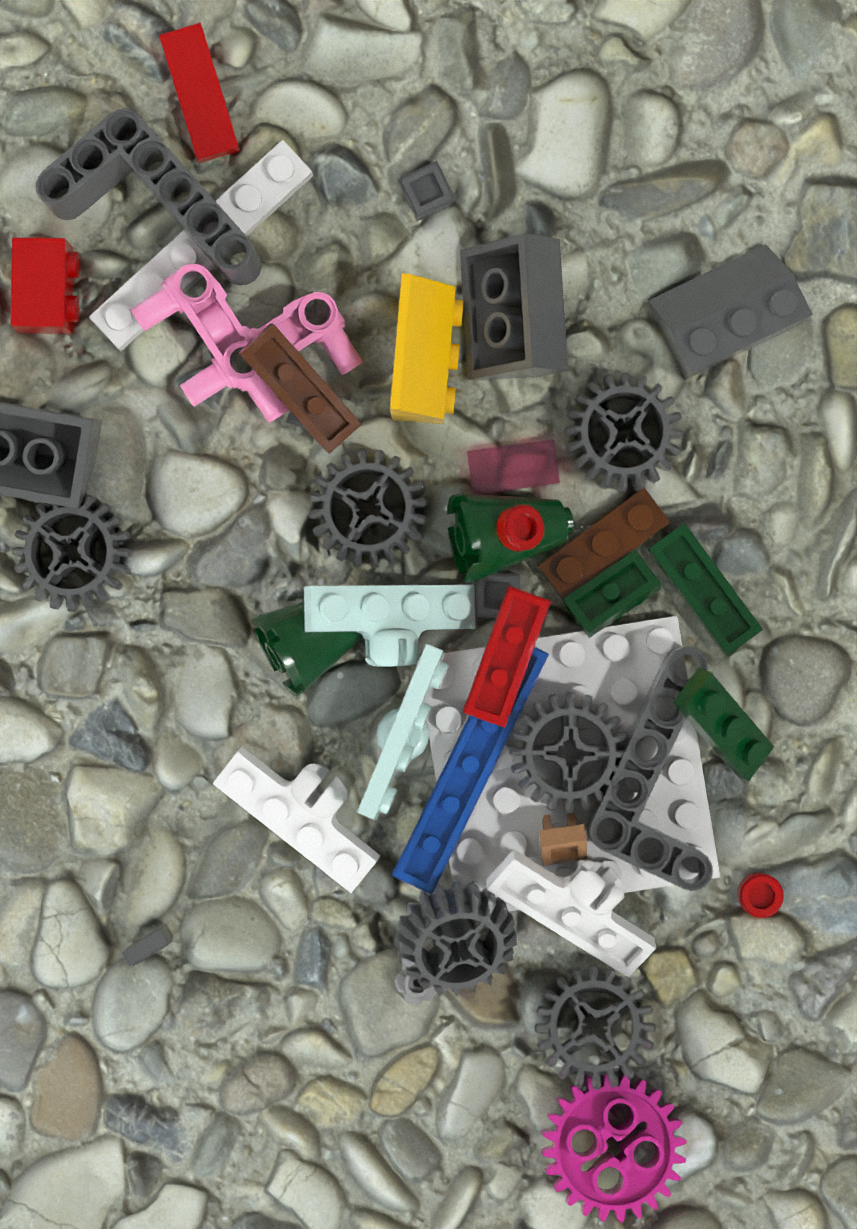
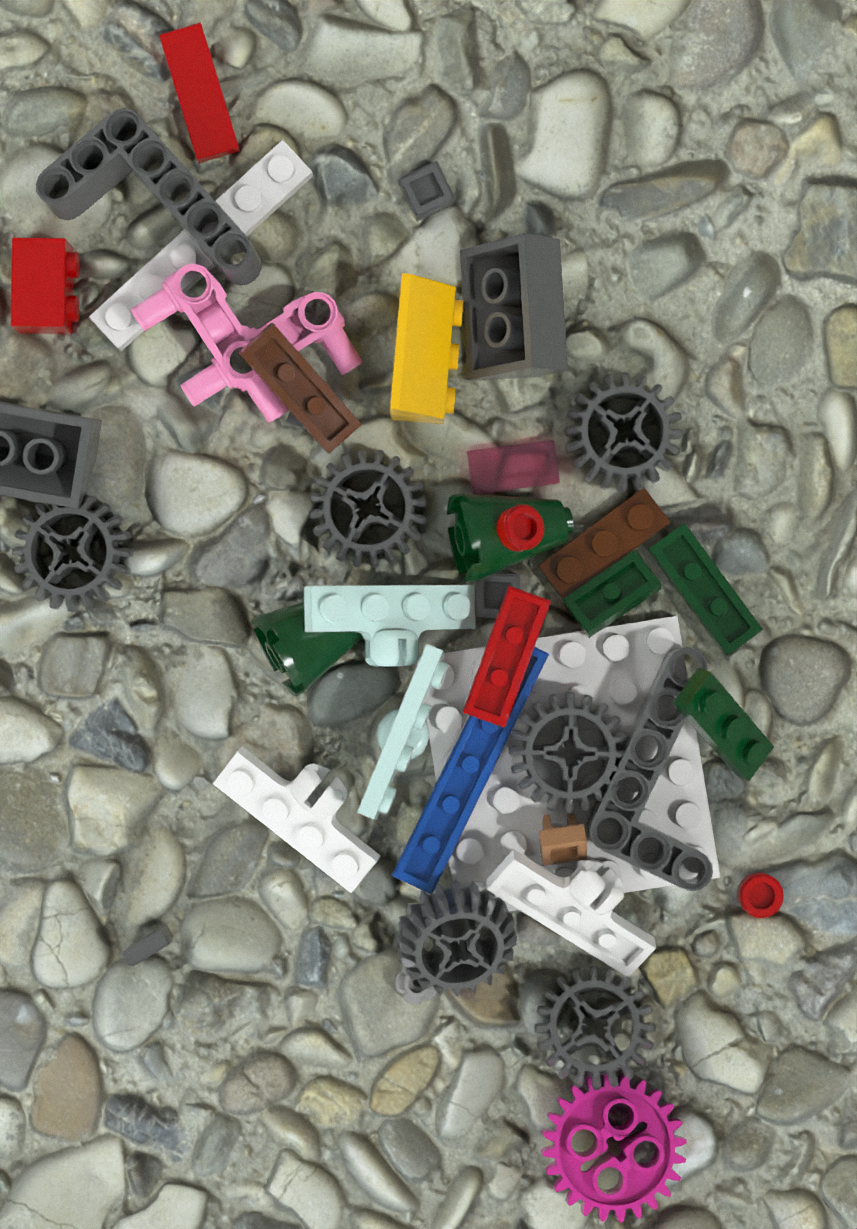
dark grey slope [647,244,813,380] -> none

